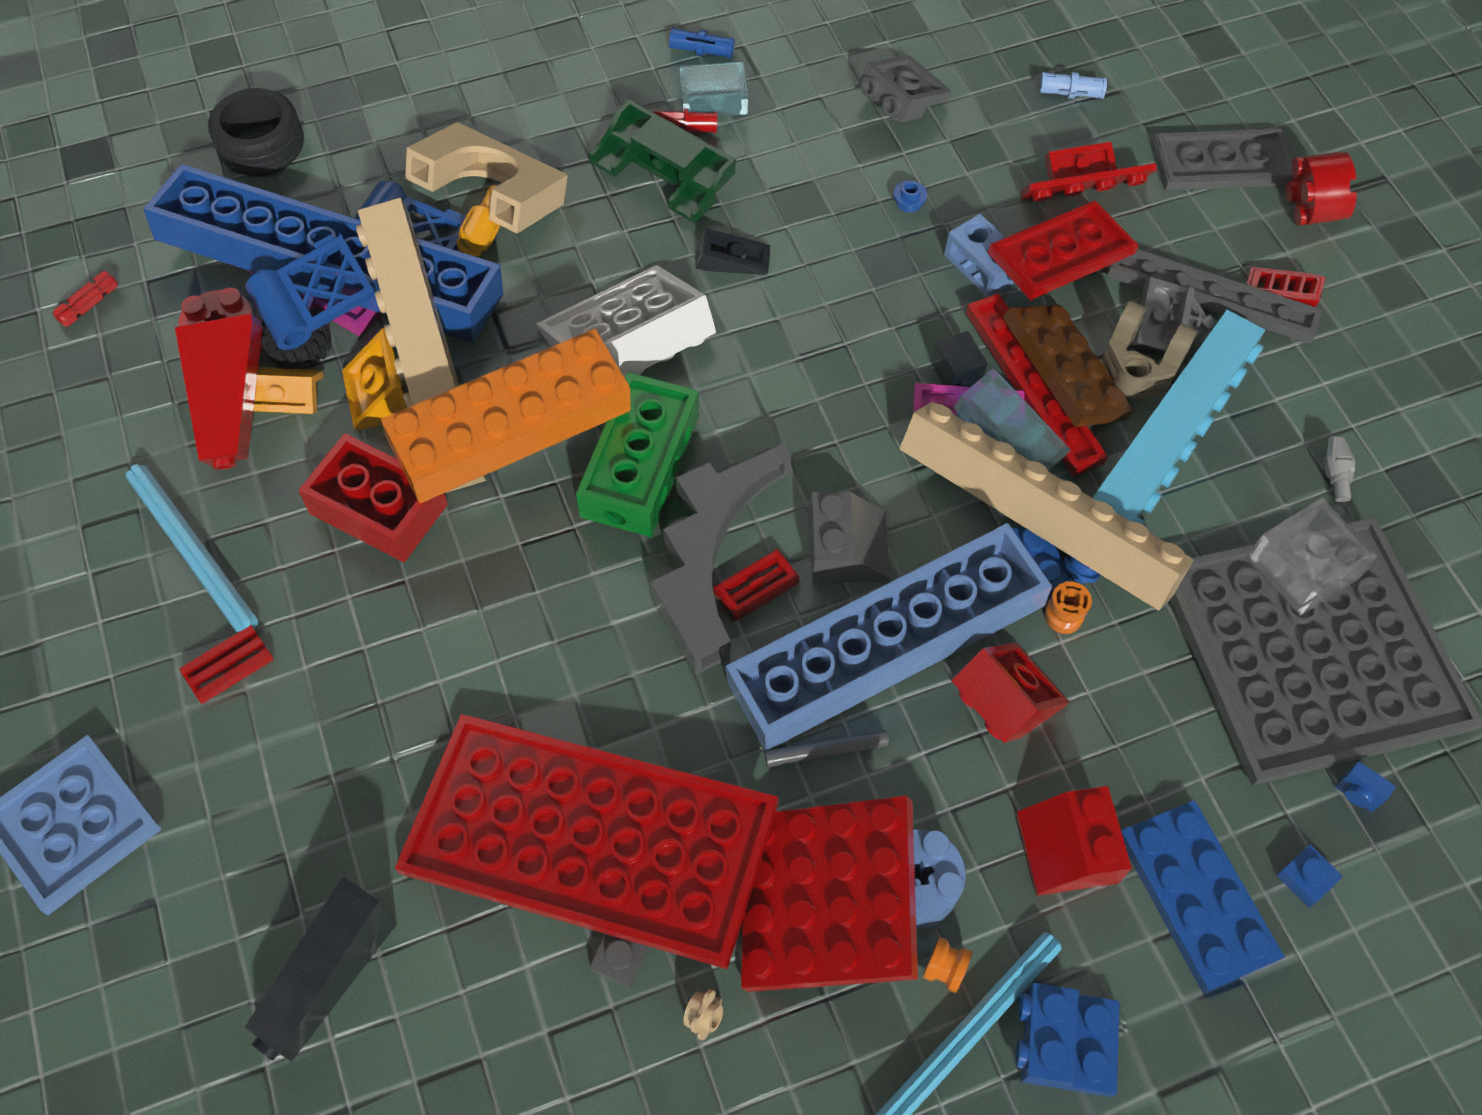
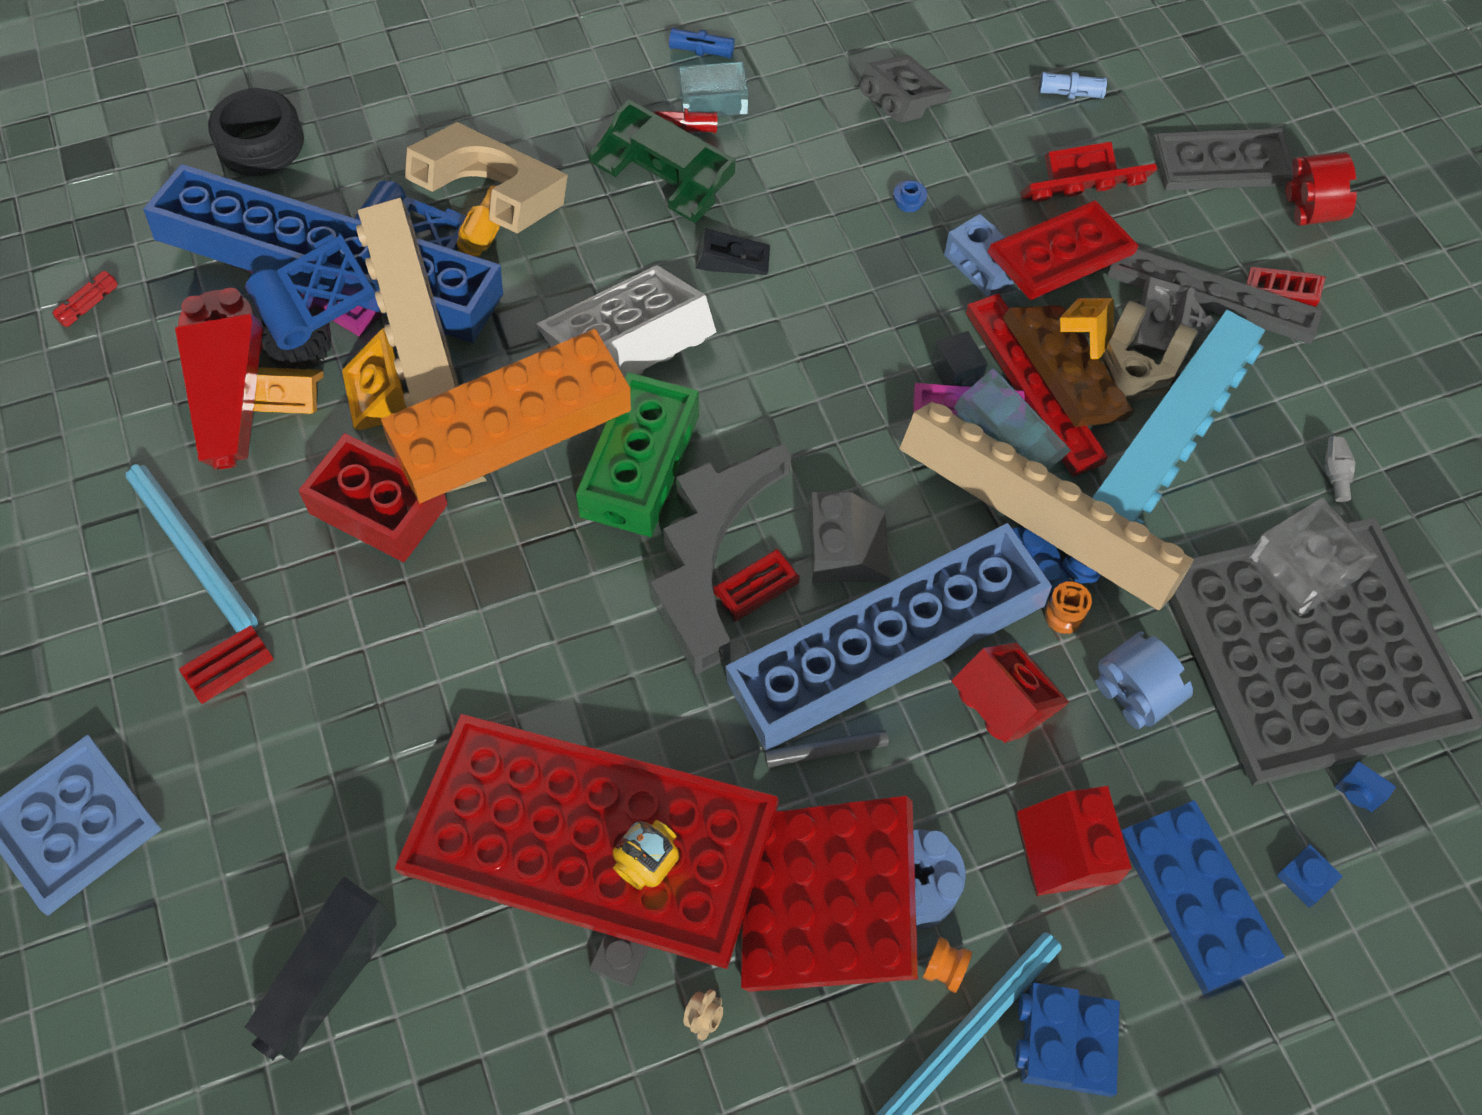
none -> head [612,820,679,890]
none -> light orange panel [1060,298,1114,359]
none -> medium blue brick [1096,631,1193,730]

